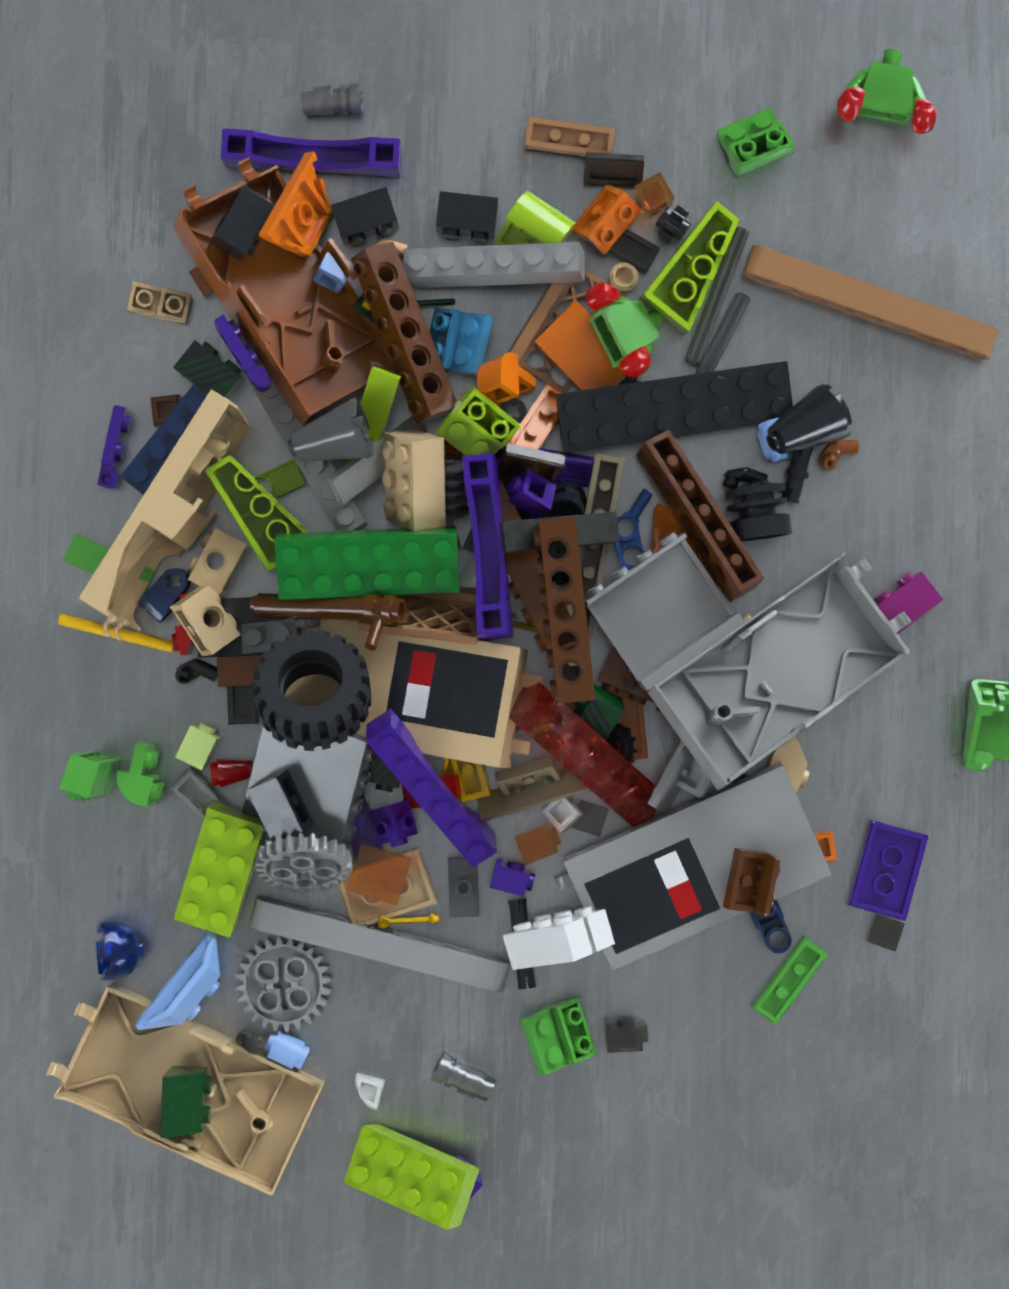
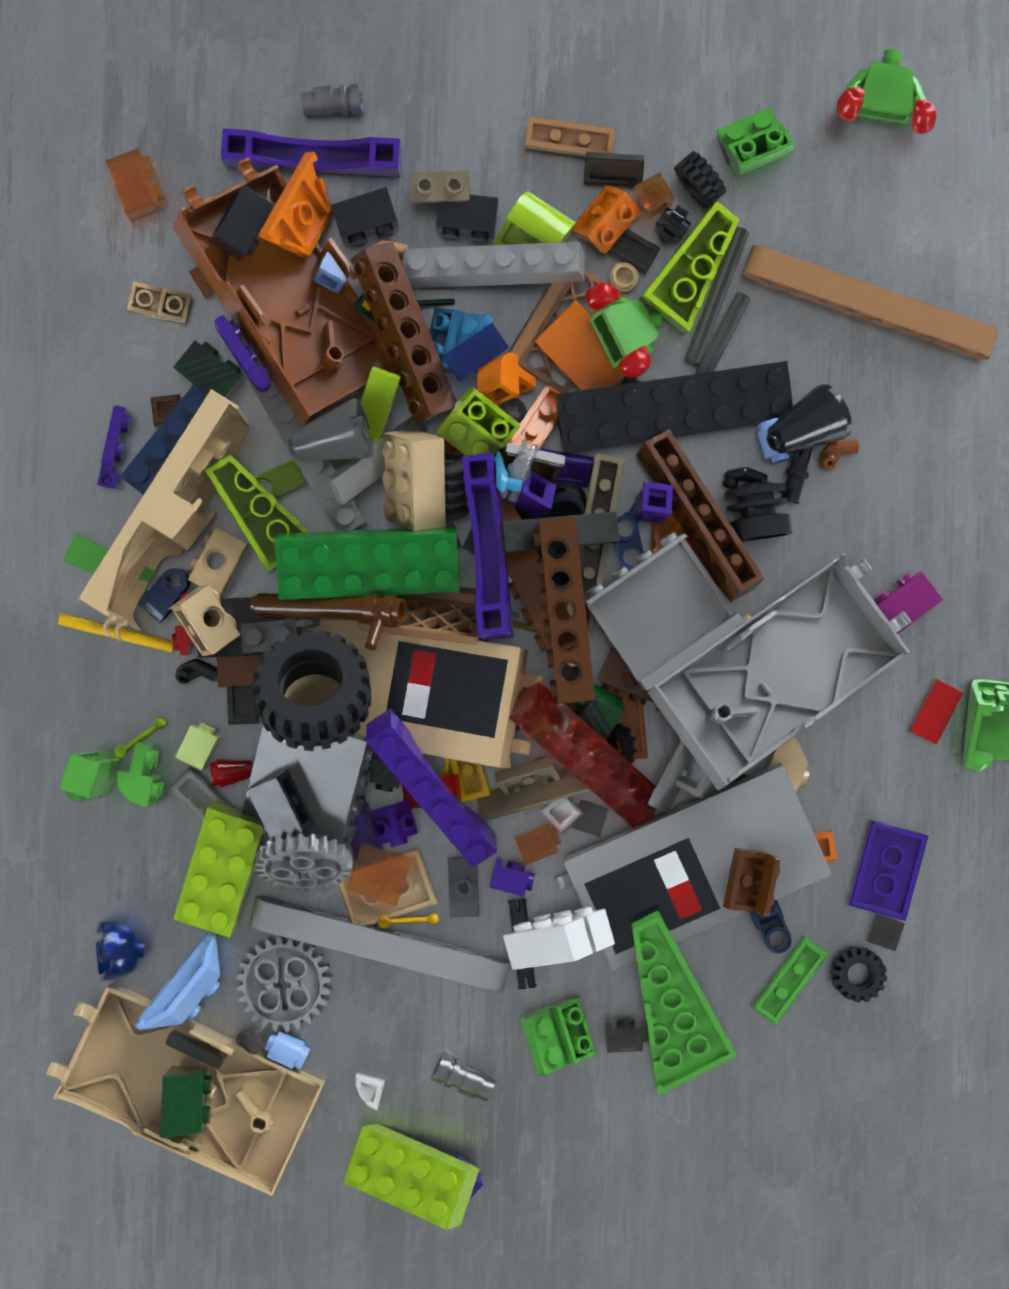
none -> clear orange brick [106,148,165,222]
none -> lime hinge [114,717,166,758]
none -> pearl dark grey tile [165,1030,228,1069]
none -> dark tan bracket [410,171,470,203]
none -> clear blue tile [443,323,509,382]
none -> dark azure bar [495,451,522,492]
none -> clear pin [499,439,540,503]
none -> bright green wing [631,910,737,1096]
none -> dark purple brick [634,482,673,524]
none -> black tyre [674,151,726,208]
none -> black tyre [830,946,887,1003]
none -> red tile [909,679,964,745]

